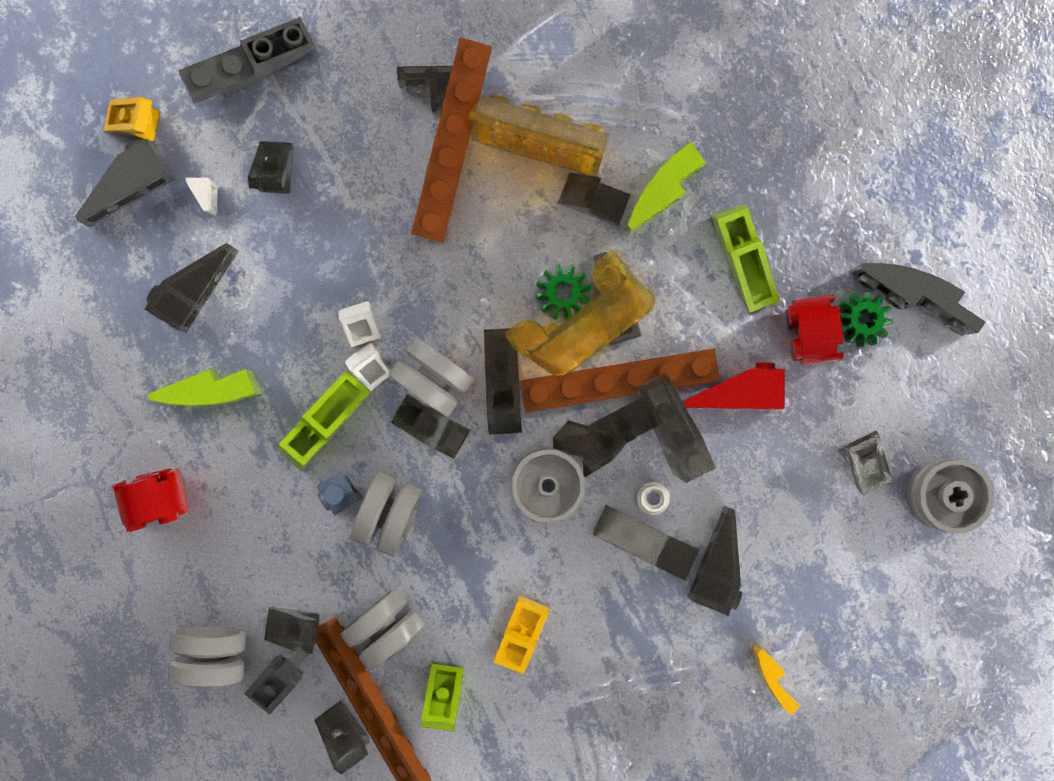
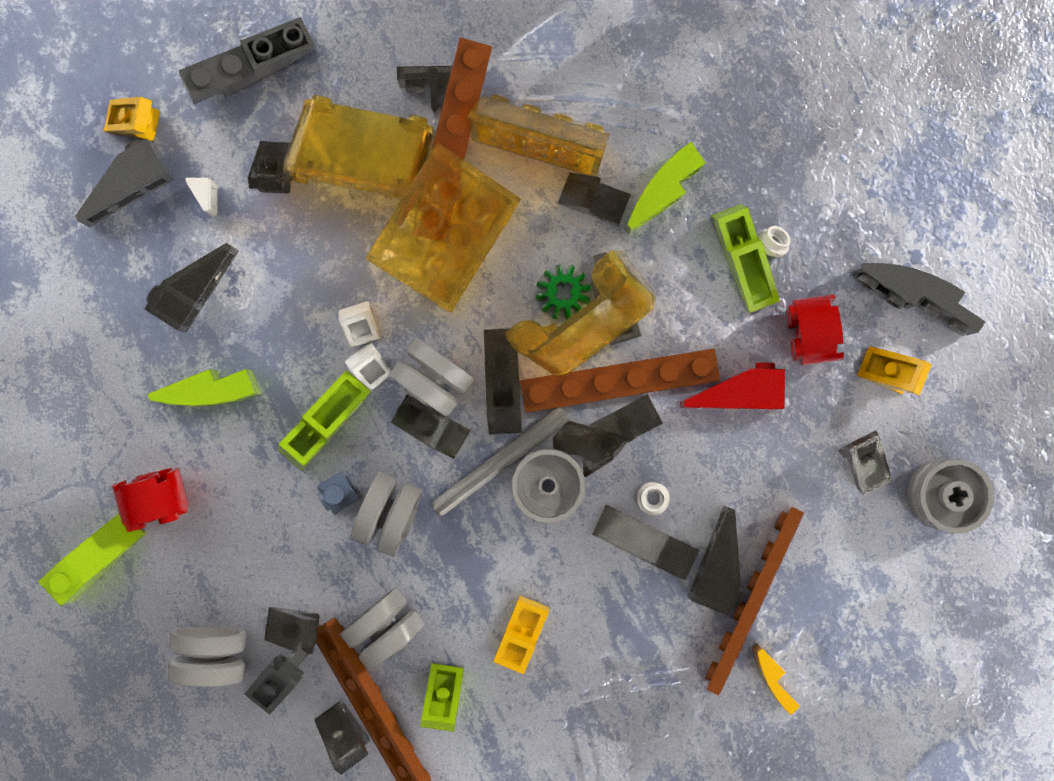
clear smoke slope [635,373,716,483] -> none
green gear [839,291,893,348] -> none
none -> lime slope [38,513,147,606]
none -> clear yellow windscreen [282,95,434,207]
none -> clear yellow slope [365,143,521,313]
none -> light grey axle [431,407,569,516]
none -> dark orange plate [705,507,804,696]
none -> white plate [758,226,791,257]
none -> yellow slope [857,346,932,396]

